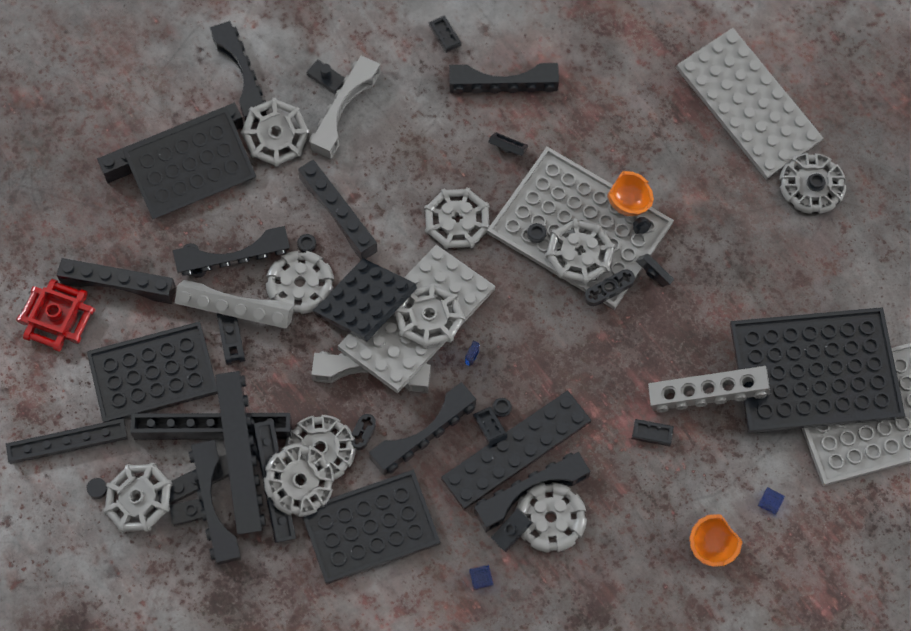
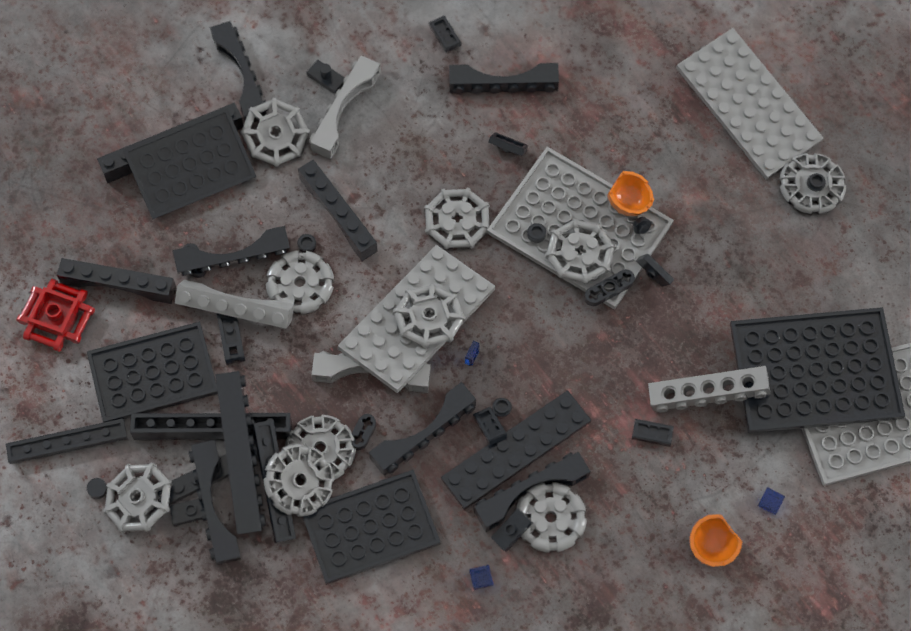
black plate [313,258,417,342] -> none

